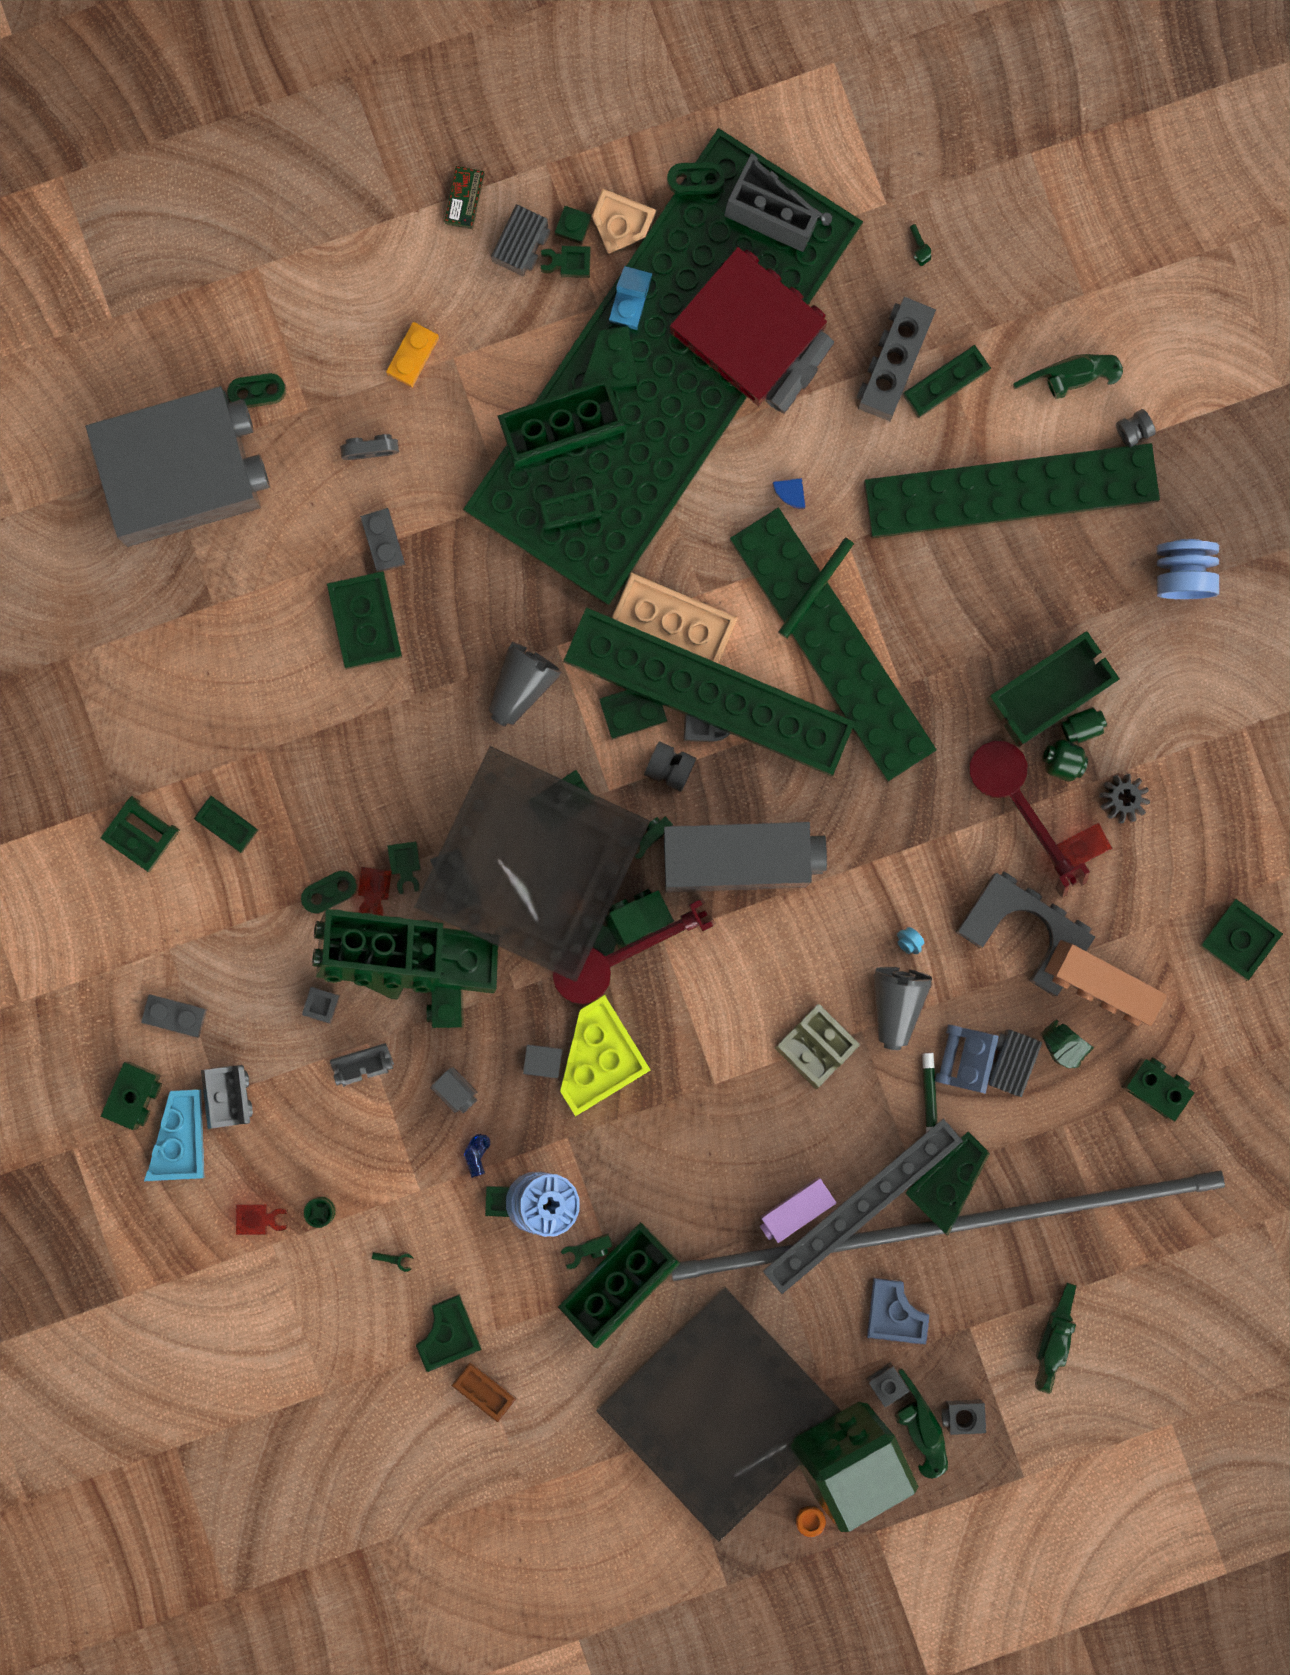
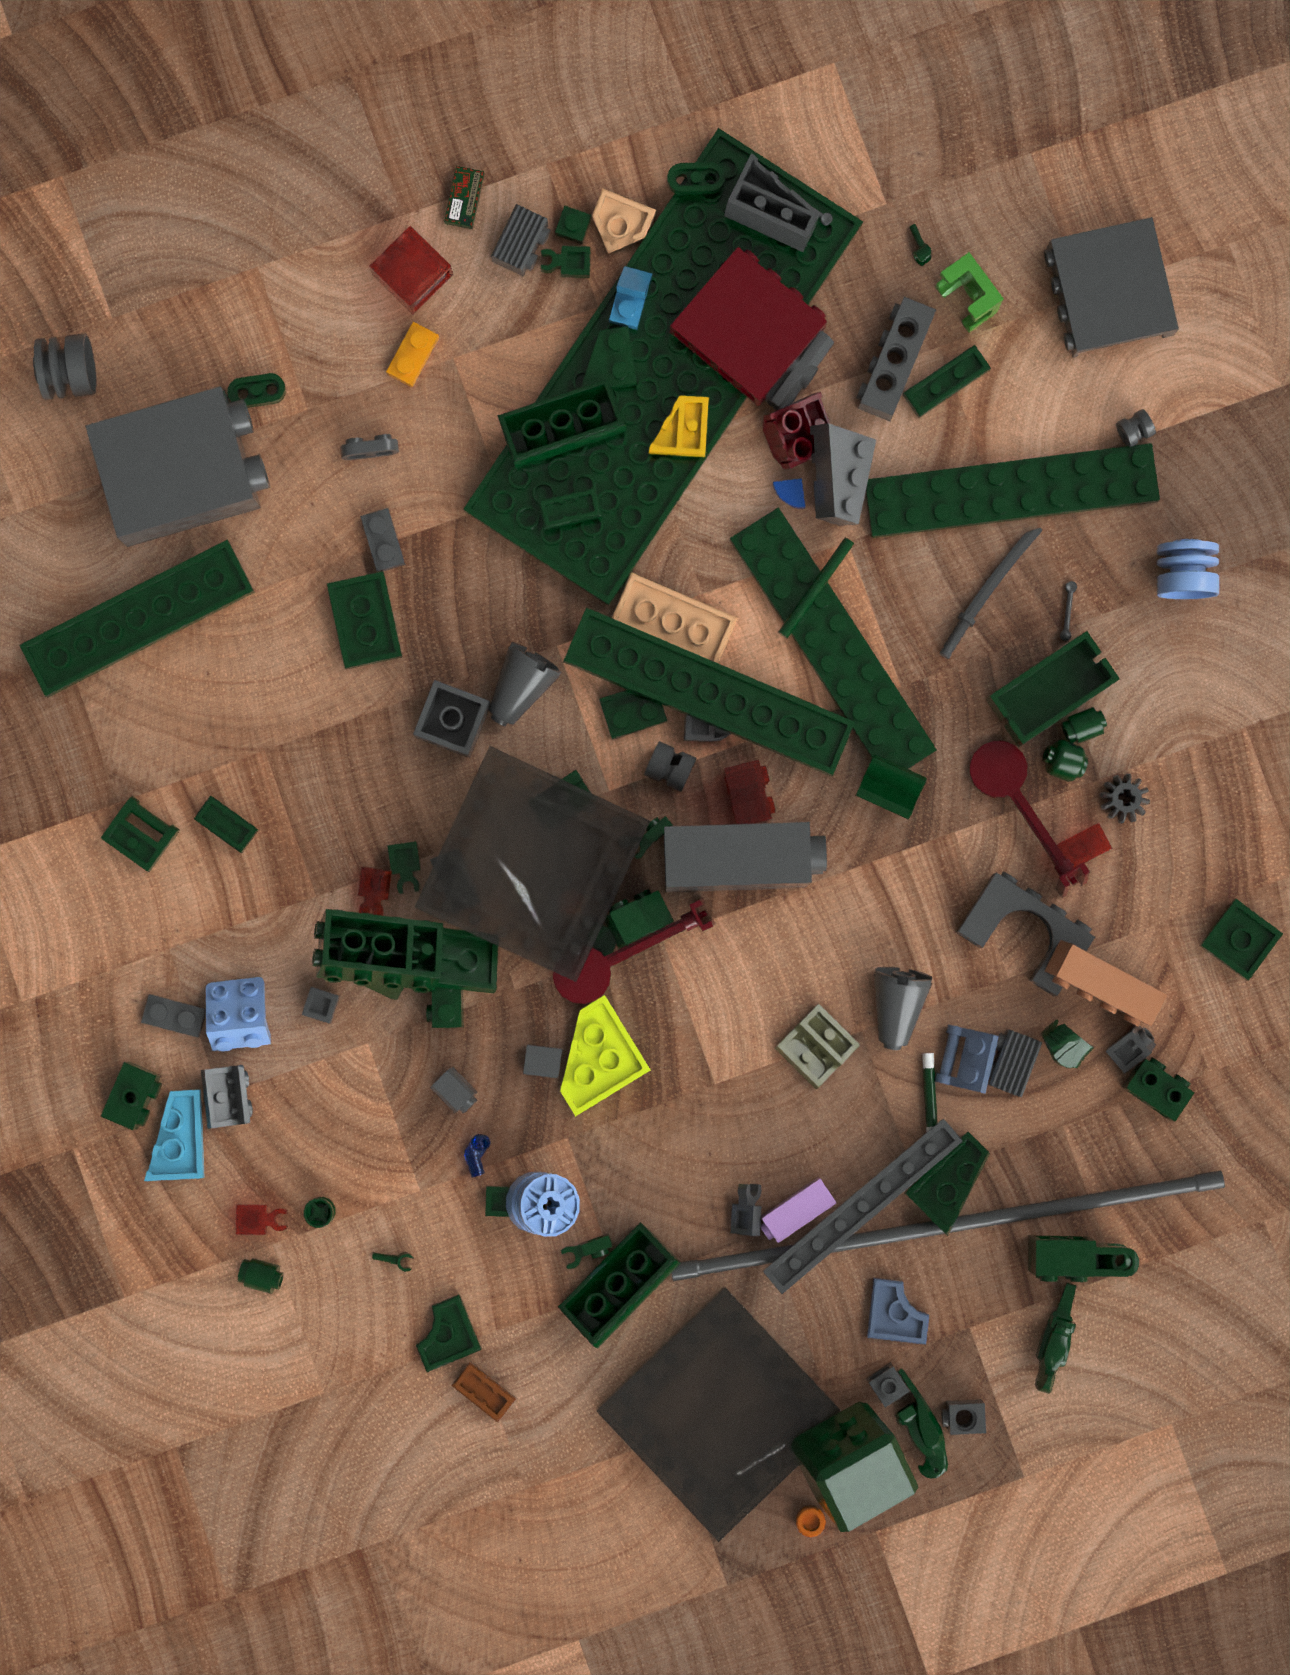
dark green plate [301,871,358,914] -> none
dark grey hinge [330,1043,394,1087] -> none
medium azure plate [897,927,925,954] -> none
dark green animal [1013,354,1123,399] -> none
none -> dark green plate [19,539,255,698]
none -> dark grey wheel [33,333,97,400]
none -> light blue bracket [206,977,271,1051]
none -> dark green brick [238,1258,284,1294]
none -> clear red piece [369,226,454,315]
none -> dark grey brick [413,680,491,758]
none -> yellow wing [649,396,709,457]
none -> clear red brick [723,759,776,824]
none -> dark grey plate [730,1184,762,1236]
none -> dark red slope [763,391,830,469]
none -> dark grey wedge [810,423,876,526]
none -> dark green panel [855,755,927,820]
none -> bright green panel [935,252,1004,333]
none -> dark grey sword [939,528,1042,659]
none -> dark green brick [1028,1235,1139,1282]
none -> dark grey panel [1044,217,1179,358]
none -> dark grey hinge [1060,581,1077,641]
none -> dark grey bracket [1106,1025,1156,1074]

